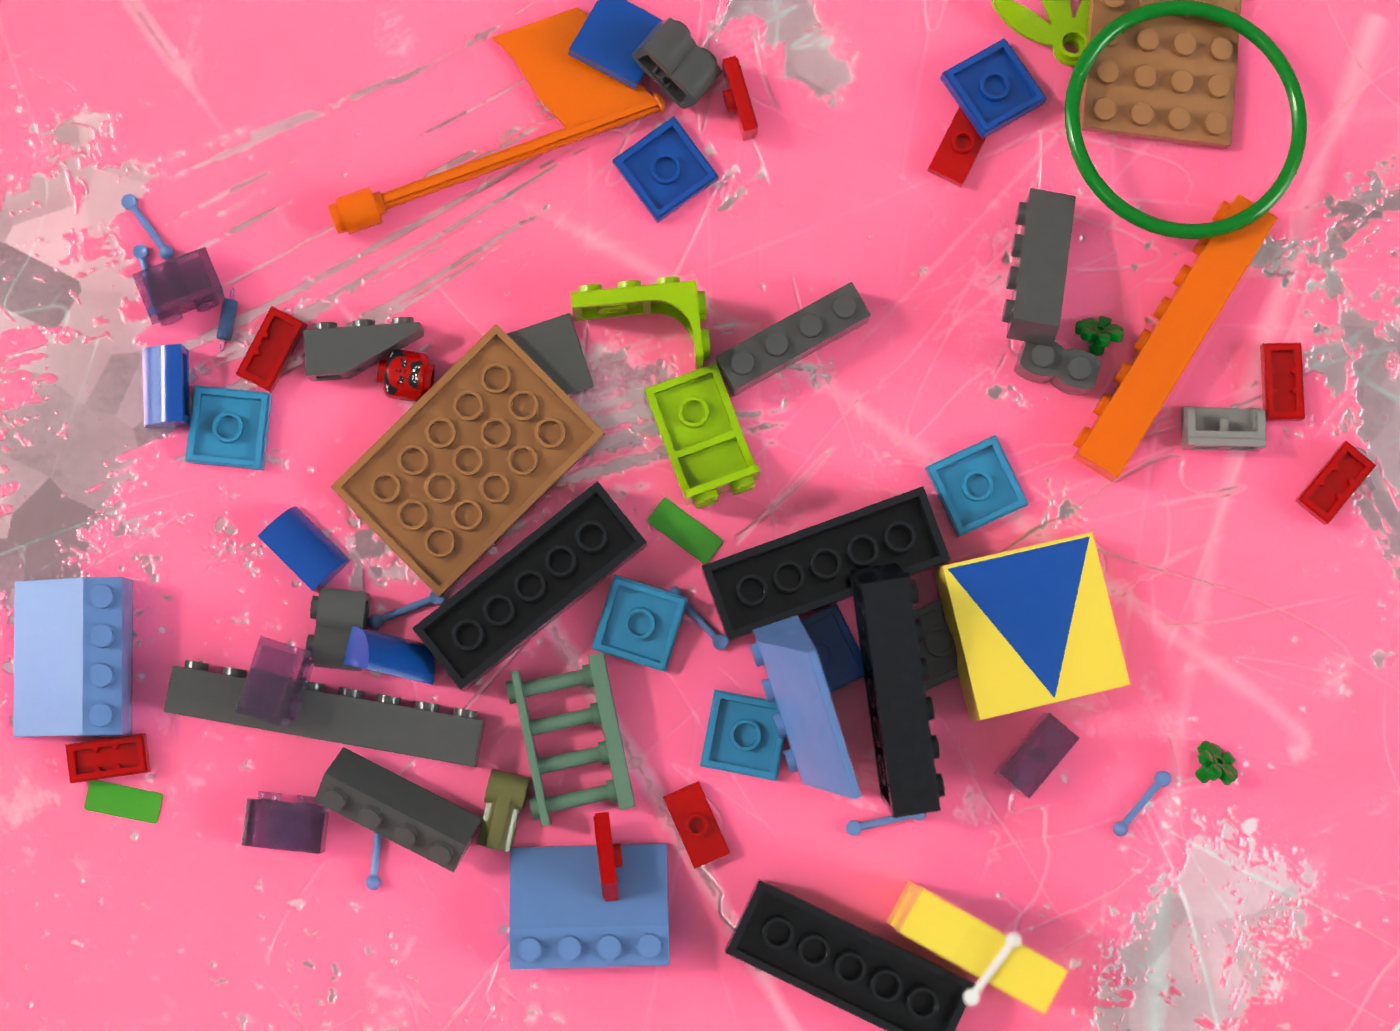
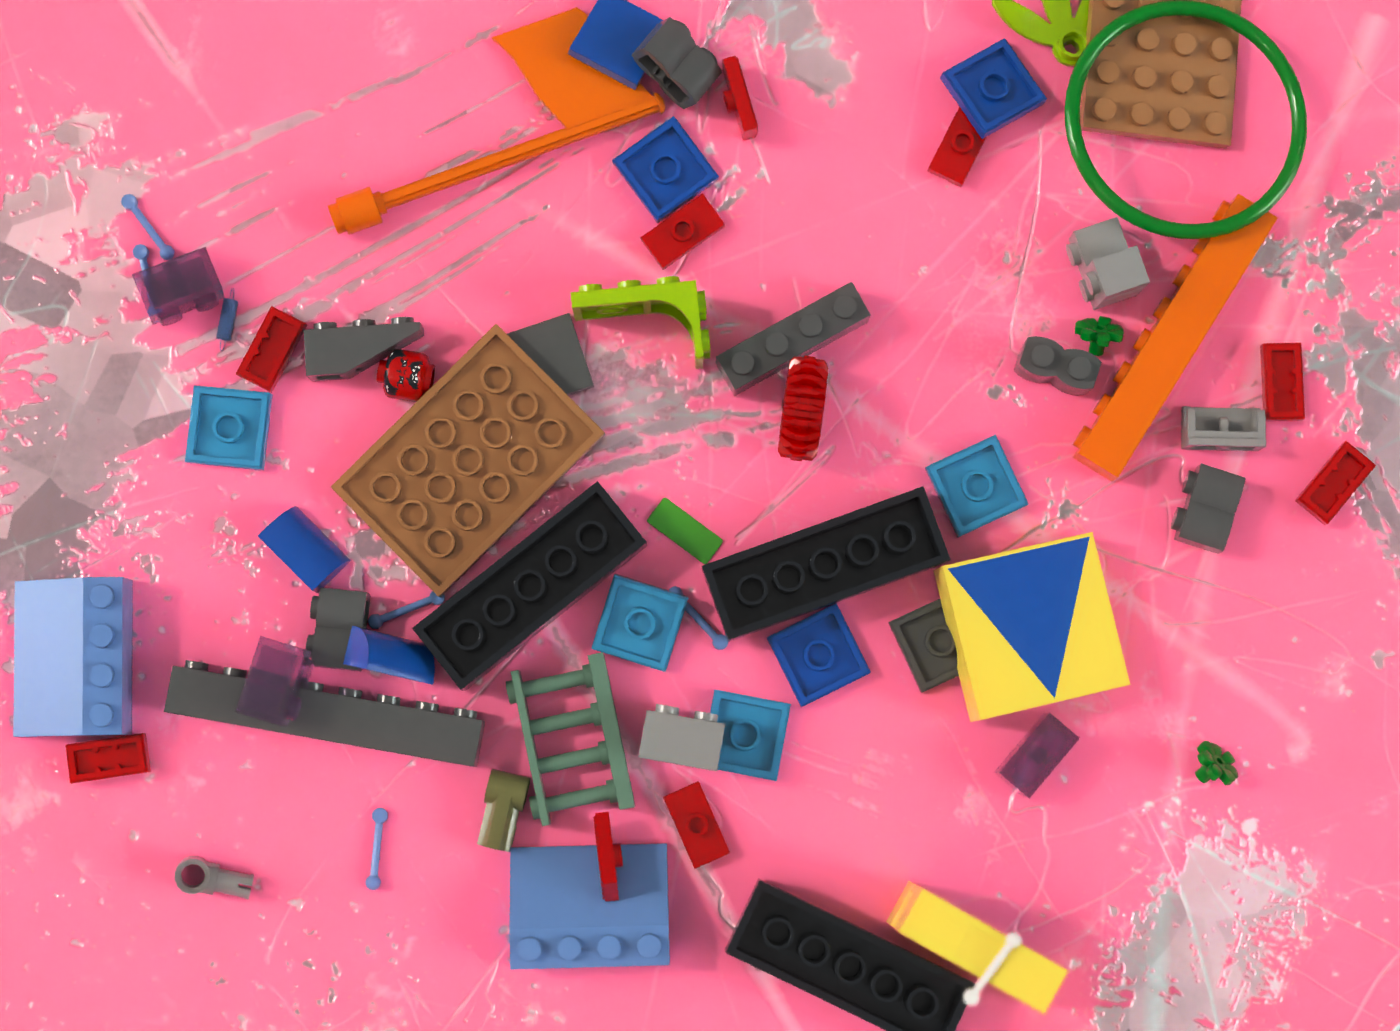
bright green sticker [84,780,163,824] -> none
brick [142,344,190,428] -> none
clear purple brick [241,791,330,854] -> none
dark grey brick [314,747,483,873] -> none
lime bracket [644,363,761,509] -> none
medium blue slope [750,615,862,799] -> none
medium blue hinge [846,813,926,836] -> none
black brick [849,563,945,818] -> none
dark grey brick [1001,188,1076,346] -> none
medium blue hinge [1113,771,1171,837] -> none
none -> light grey pin [175,856,254,900]
none -> light grey brick [638,704,725,771]
none -> red plate [640,194,725,270]
none -> red gear [778,356,828,462]
none -> light grey brick [1066,217,1150,310]
none -> dark grey brick [1170,463,1246,554]

